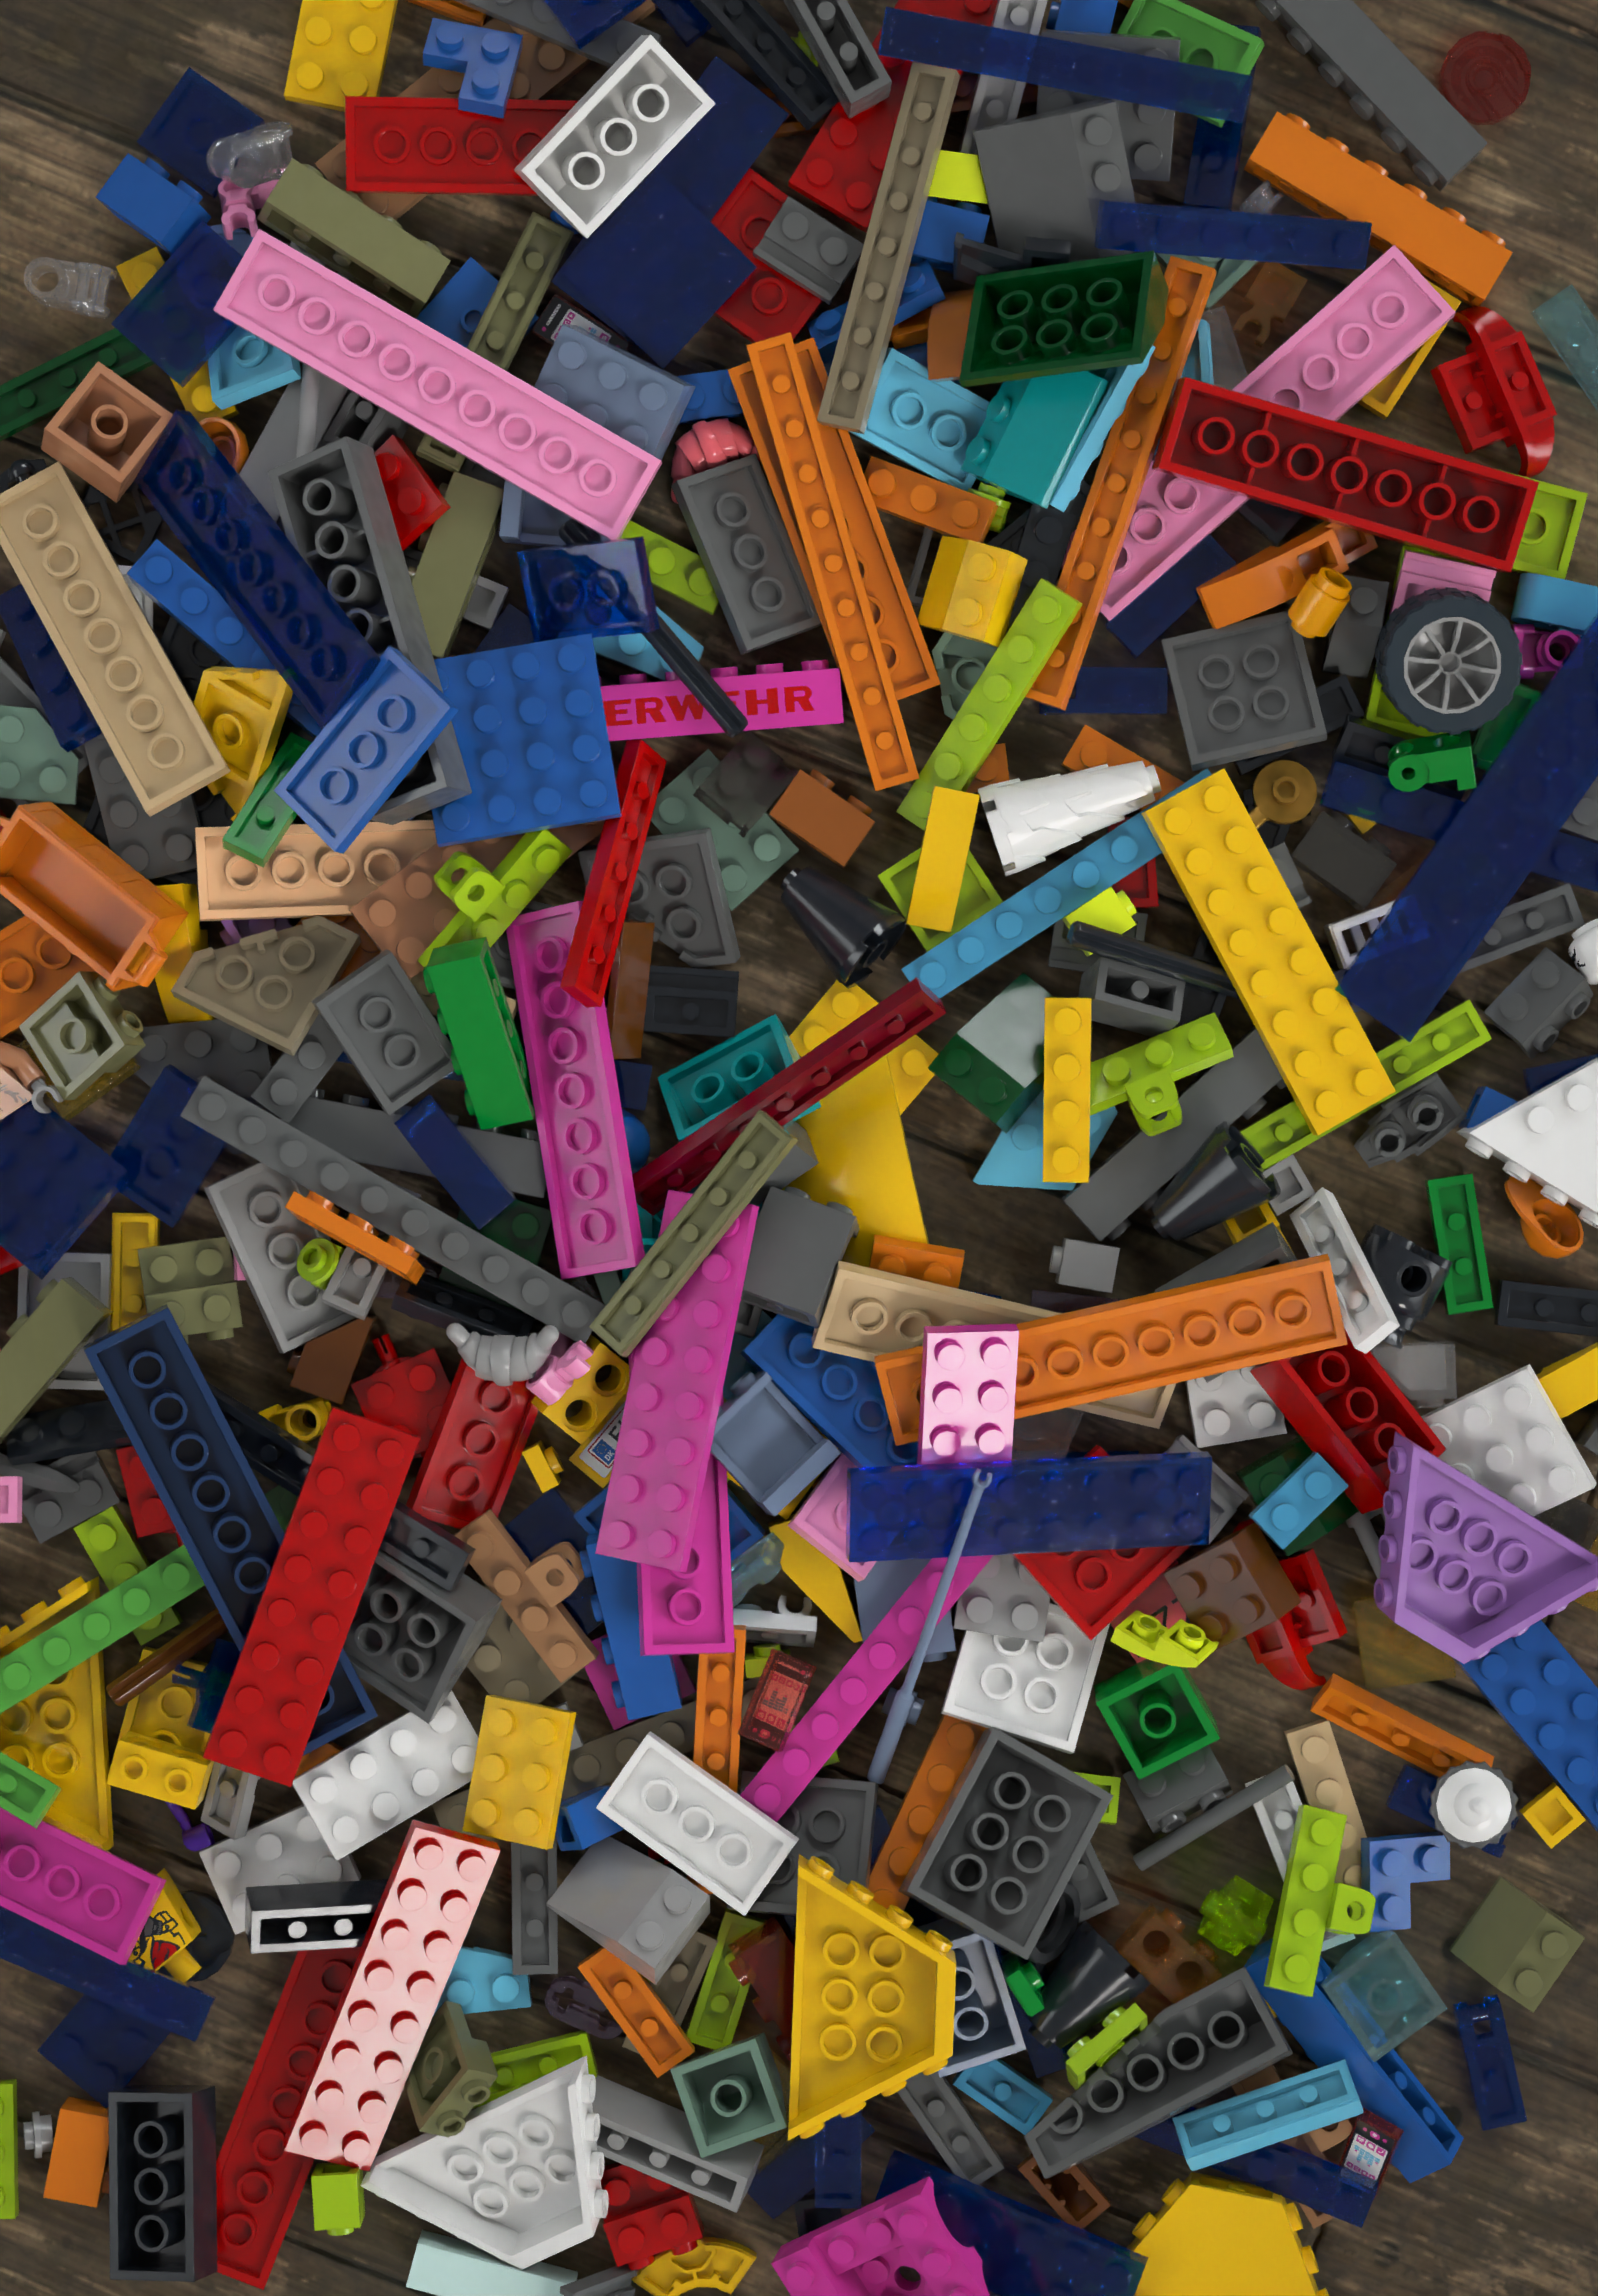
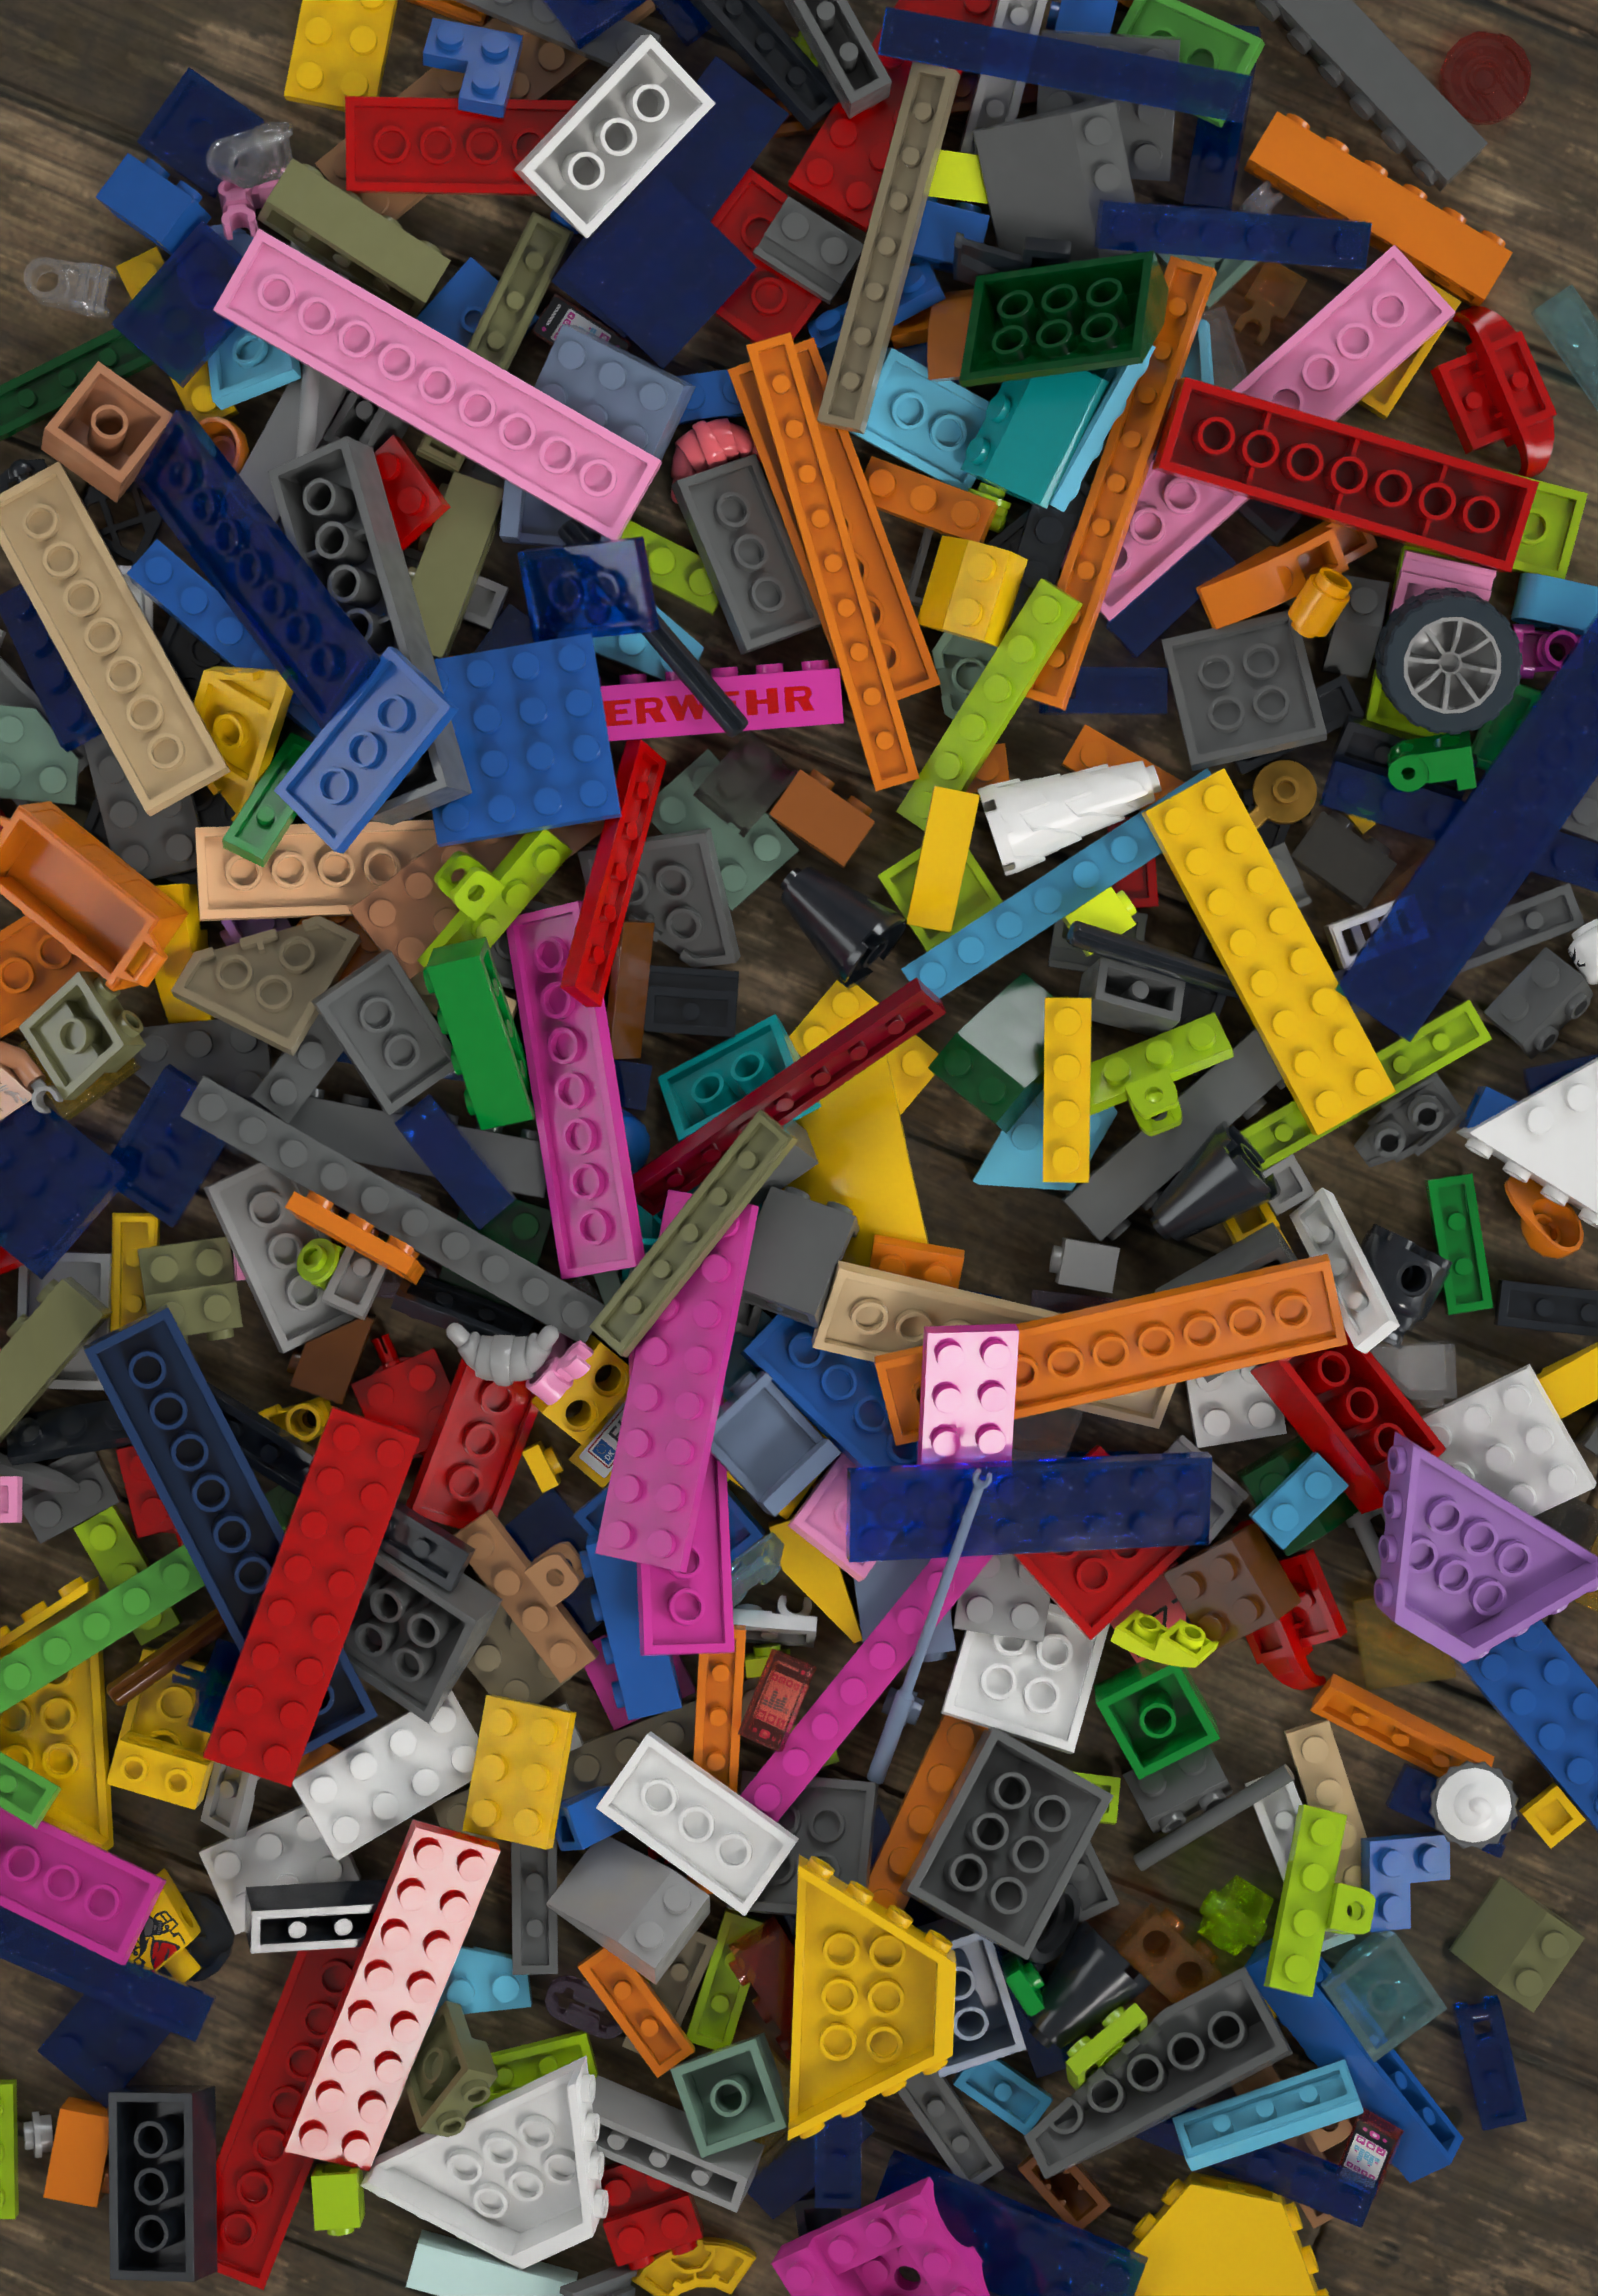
dark purple hand [164,1801,215,1851] -> none

